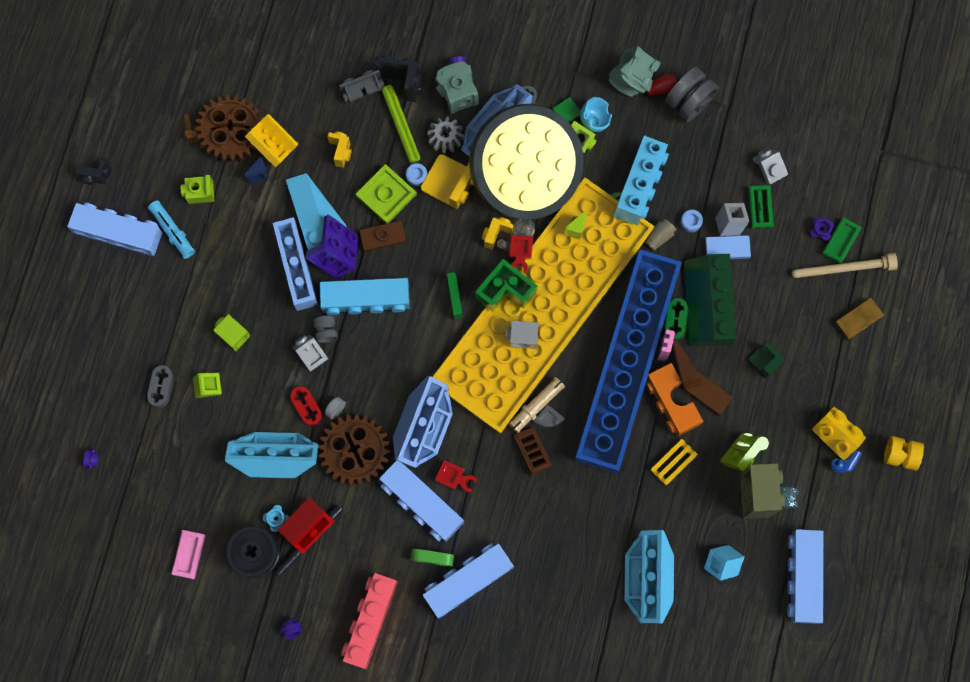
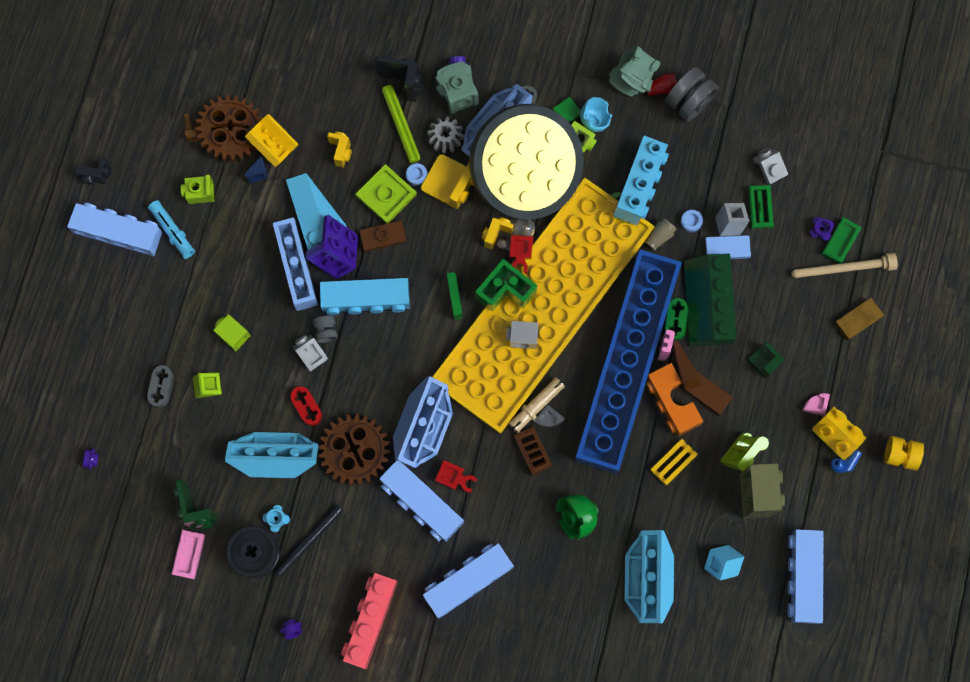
red brick [278,497,335,554] -> none
light grey tile [325,397,346,420] -> none
dark grey hinge [339,70,385,102] -> none
bright green beam [410,549,454,567] -> none
lime slope [564,212,587,239] -> none
clear light blue wheel [780,487,799,508] -> none
none -> dark green bracket [173,479,219,530]
none -> green cylinder [556,494,598,540]
none -> bright pink tile [802,393,830,416]

